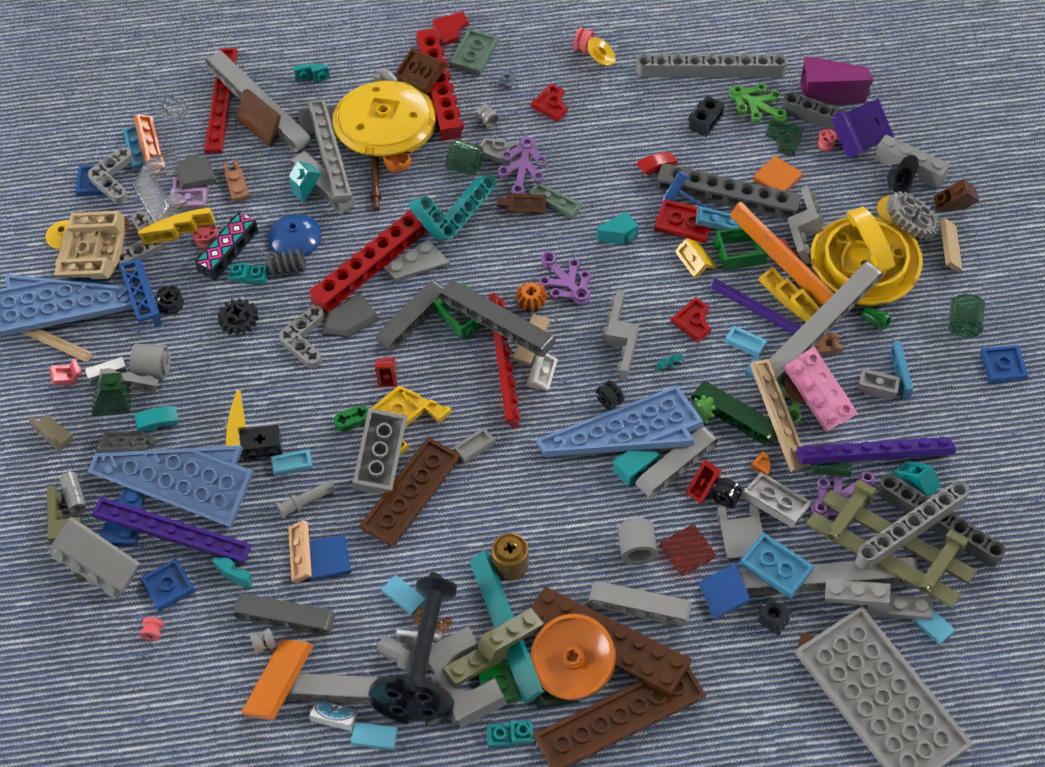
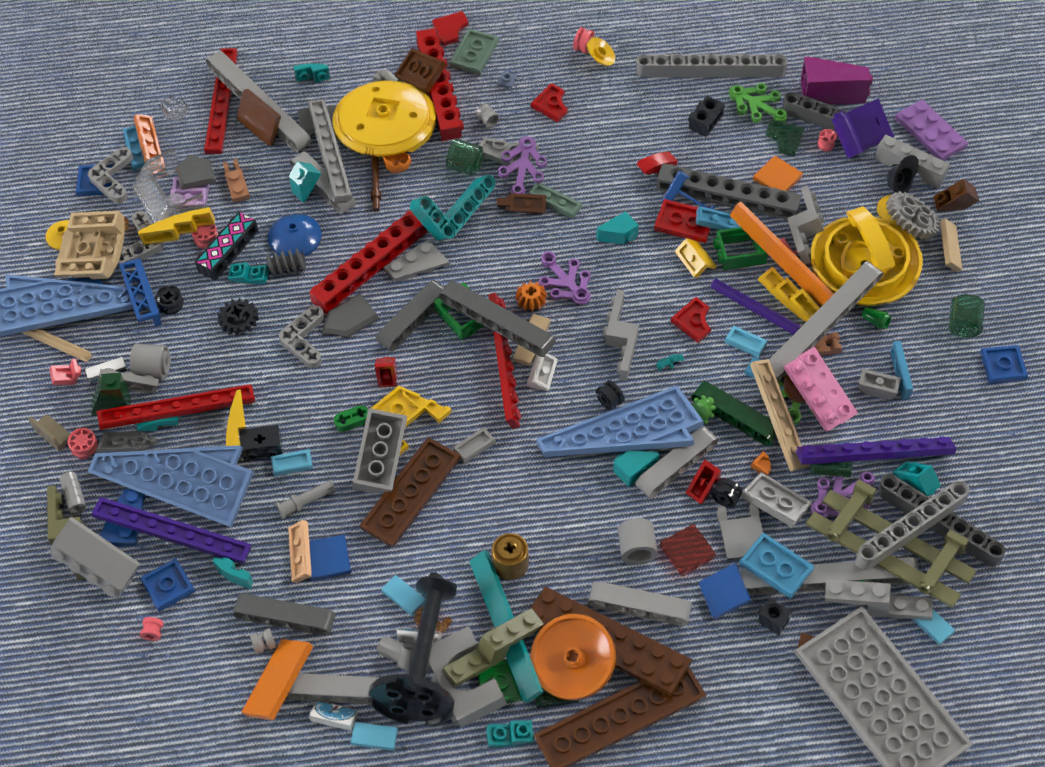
none -> coral wheel [68,428,98,459]
none -> red tile [97,384,255,430]
none -> medium lavender plate [895,100,968,161]

